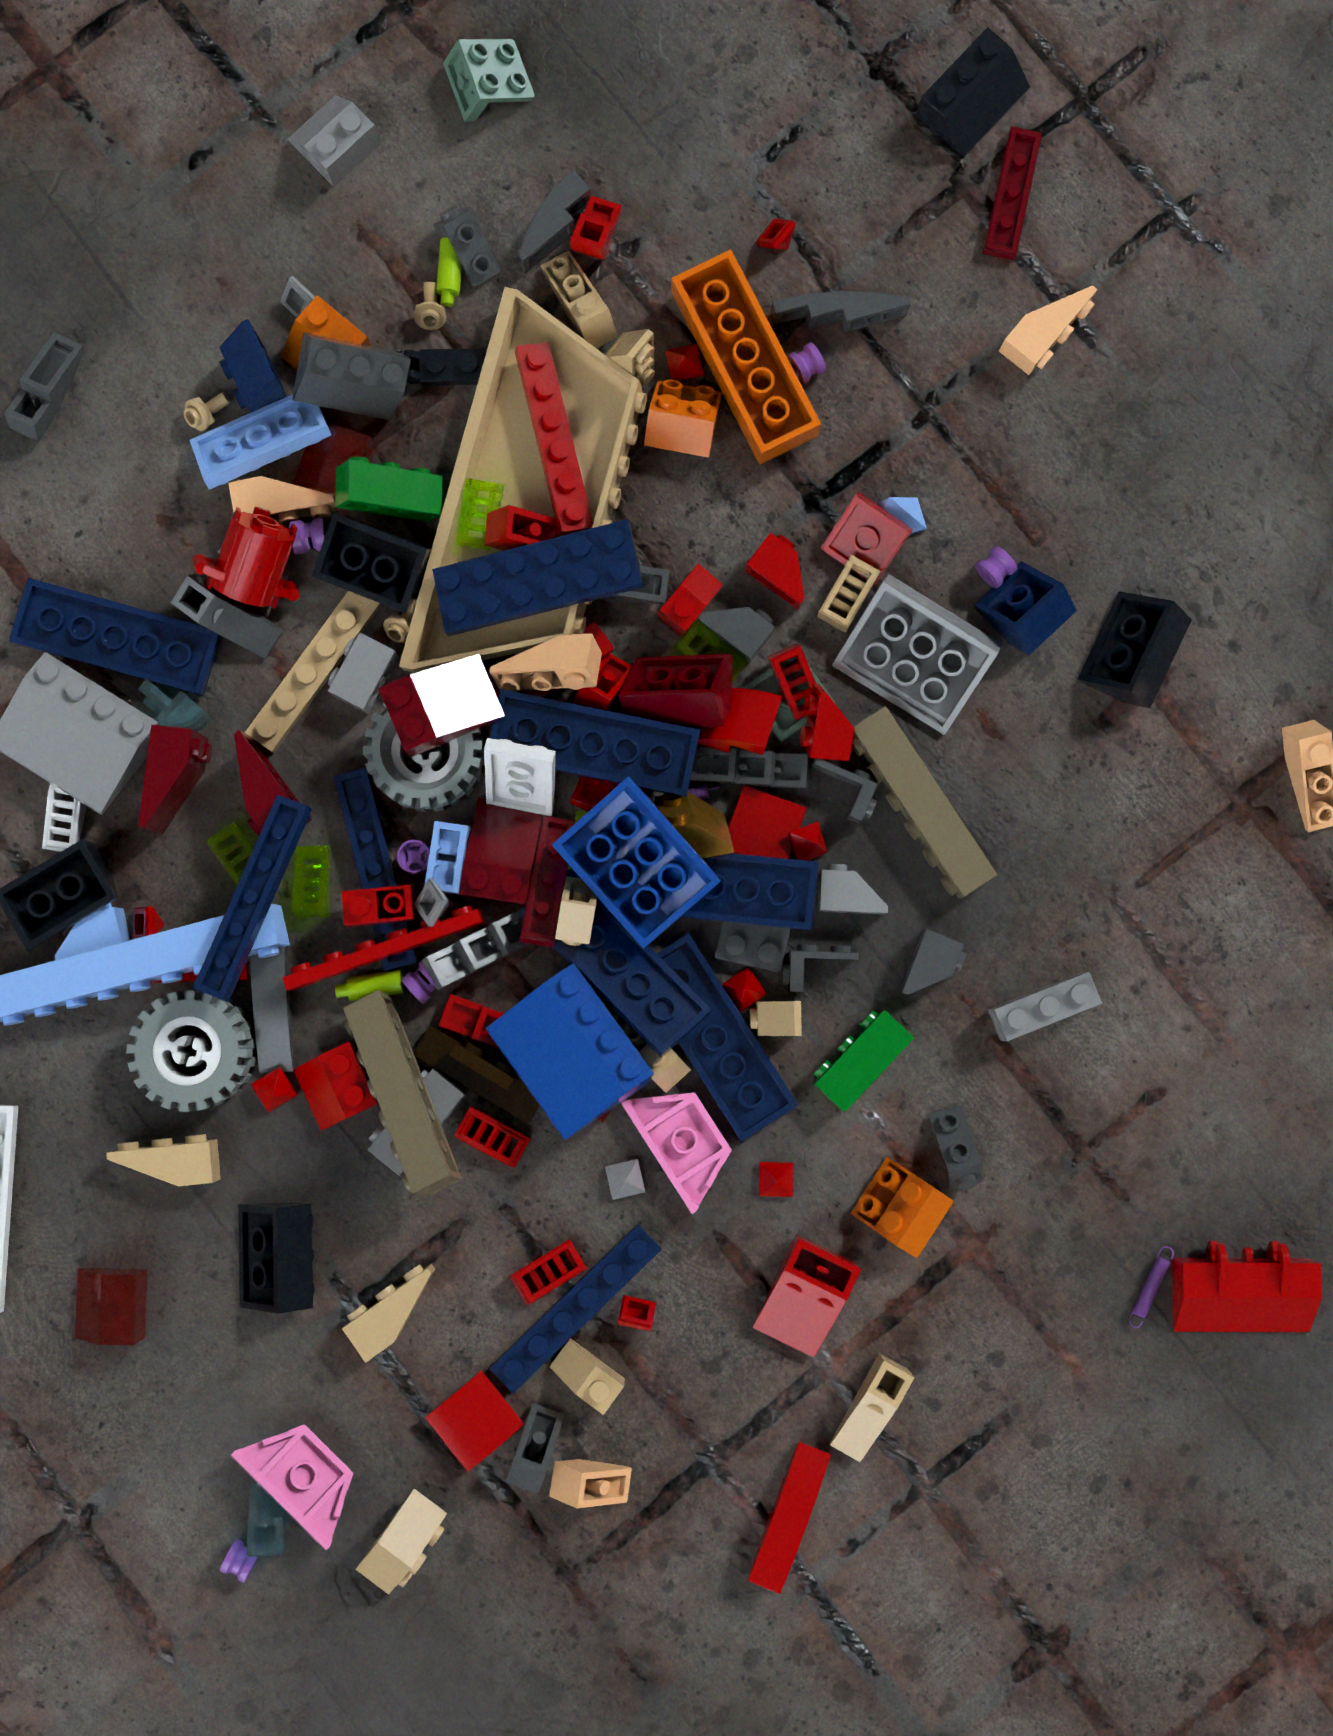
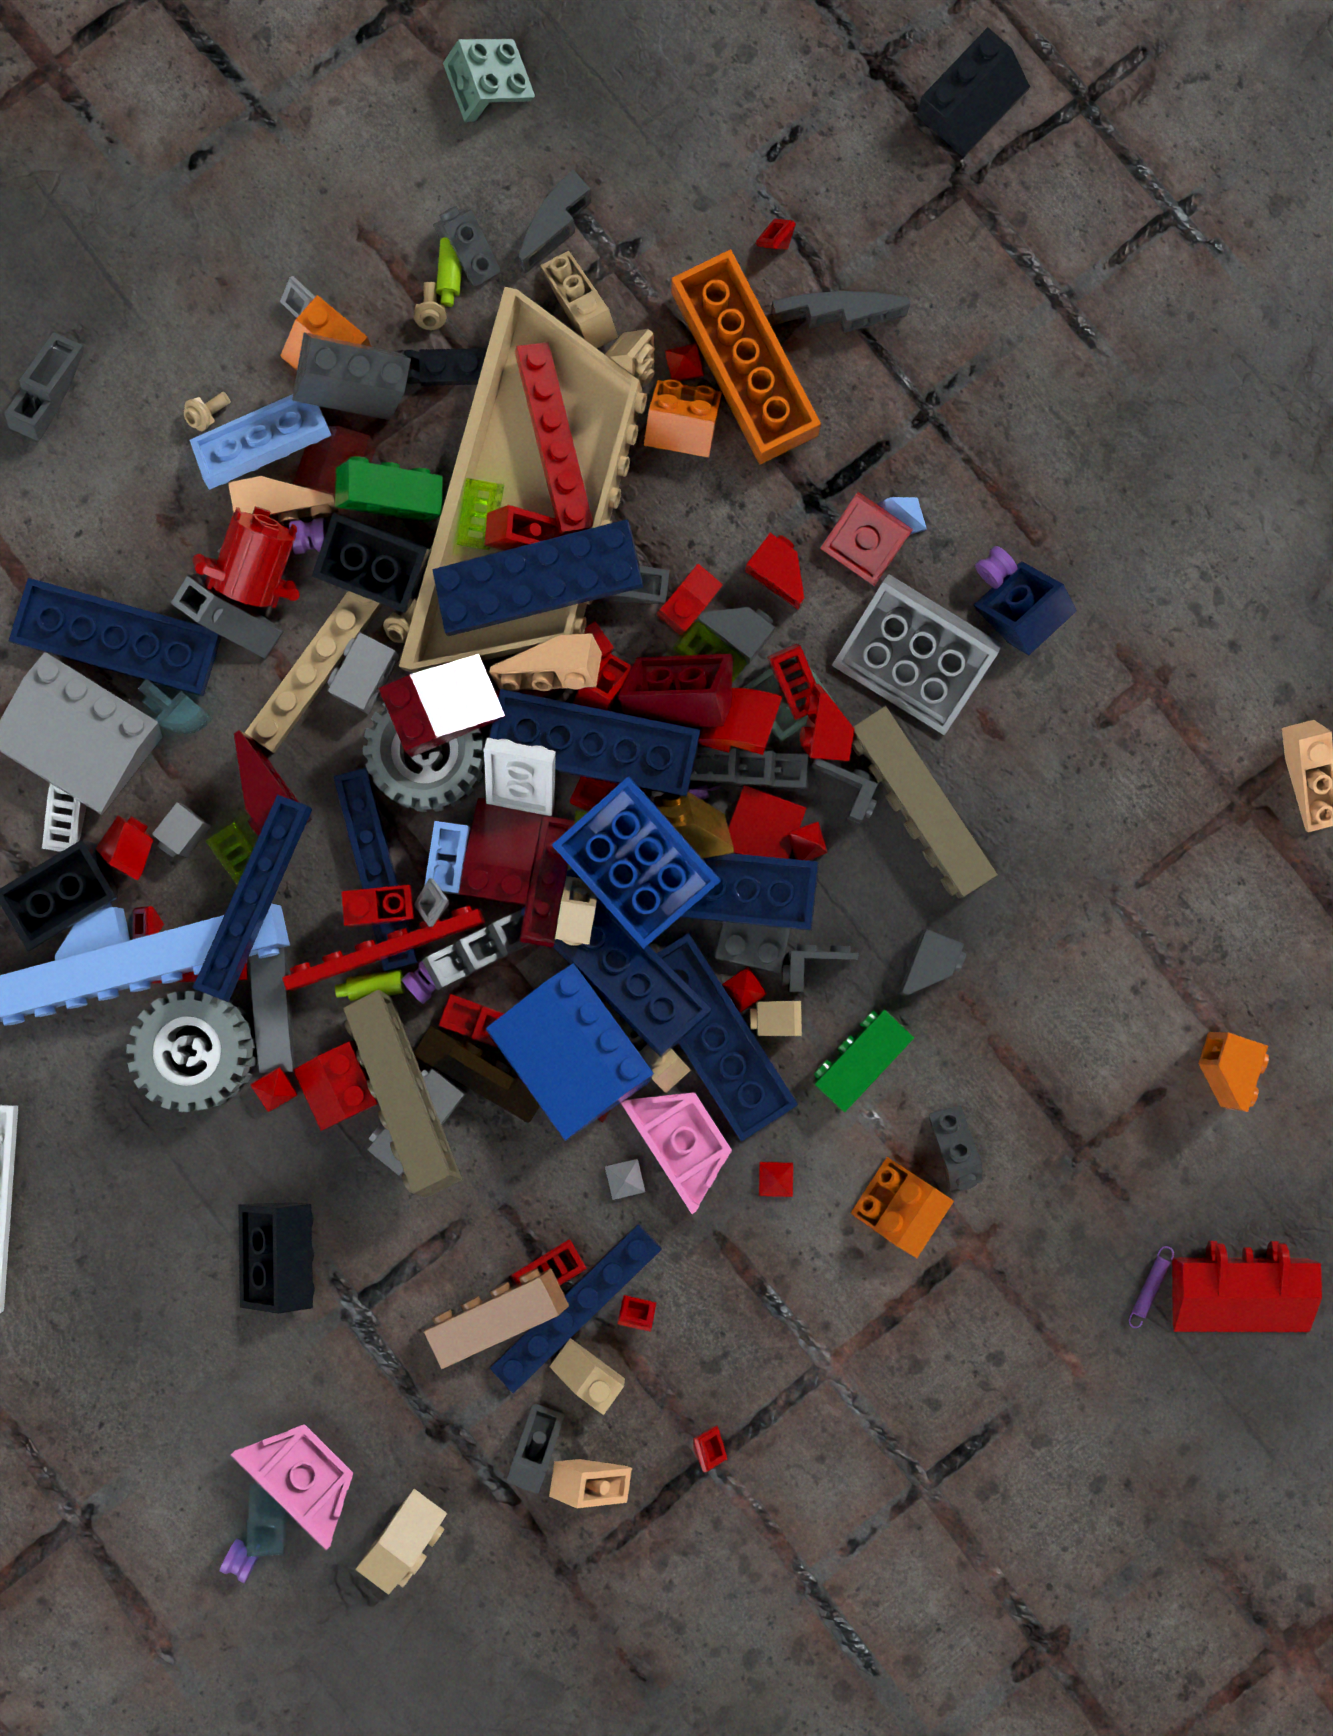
clear red slope [75,1268,148,1345] -> none
tan slope [106,1134,221,1187] -> none
dark red slope [138,724,212,834] -> none
dark blue slope [219,319,287,413] -> none
light grey slope [288,95,380,186] -> none
clear neon green slope [292,846,331,918] -> none
tan slope [342,1263,435,1363] -> none
medium lavender wheel [397,839,430,876] -> none
red slope [424,1370,524,1472] -> none
red slope [454,1105,531,1168] -> none
red brick [570,196,622,260] -> none
red slope [747,1441,831,1594] -> none
slope [752,1234,861,1358] -> none
medium lavender wheel [787,342,826,385] -> none
tan slope [817,555,880,633] -> none
light grey slope [817,864,888,915] -> none
tan slope [829,1353,914,1462] -> none
dark red tile [982,126,1043,261] -> none
light grey brick [987,972,1102,1041] -> none
light nougat slope [999,285,1098,375] -> none
black slope [1078,591,1192,708] -> none
none -> red slope [95,815,154,881]
none -> light grey brick [152,802,211,857]
none -> medium nougat brick [424,1268,569,1369]
none -> red slope [693,1426,727,1472]
none -> orange slope [1198,1032,1269,1112]

